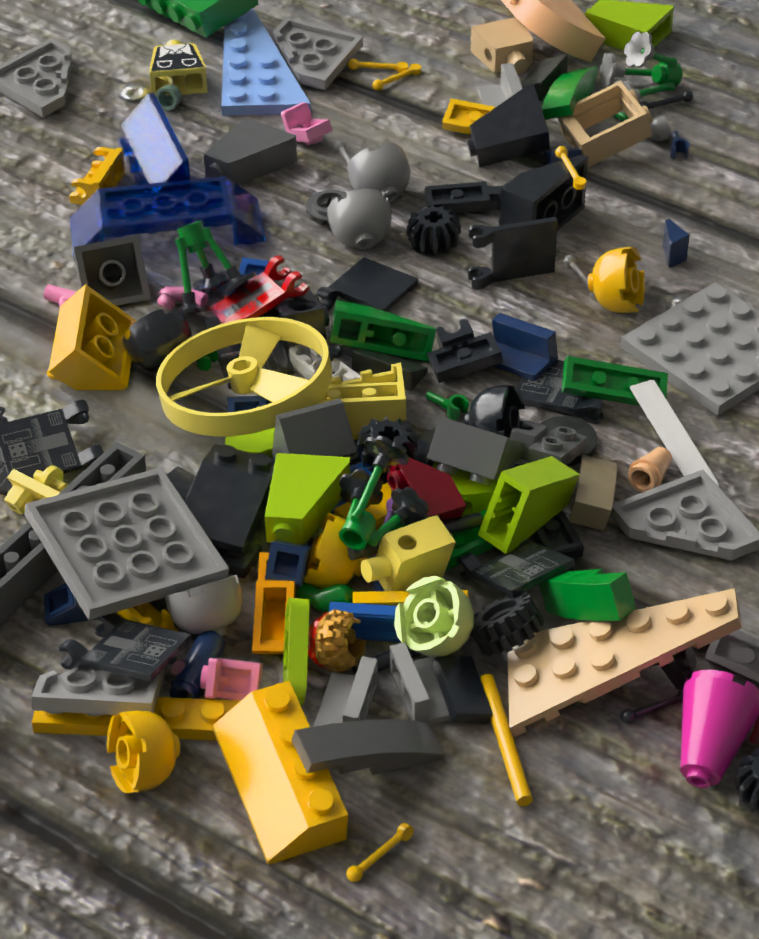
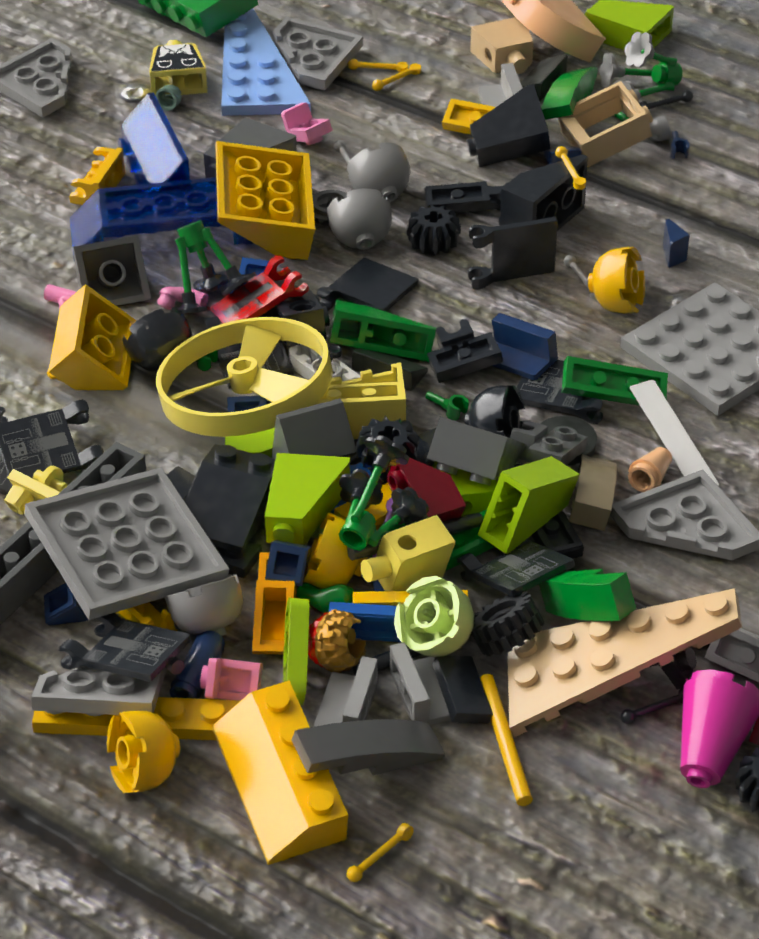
none -> yellow slope [215,141,315,260]

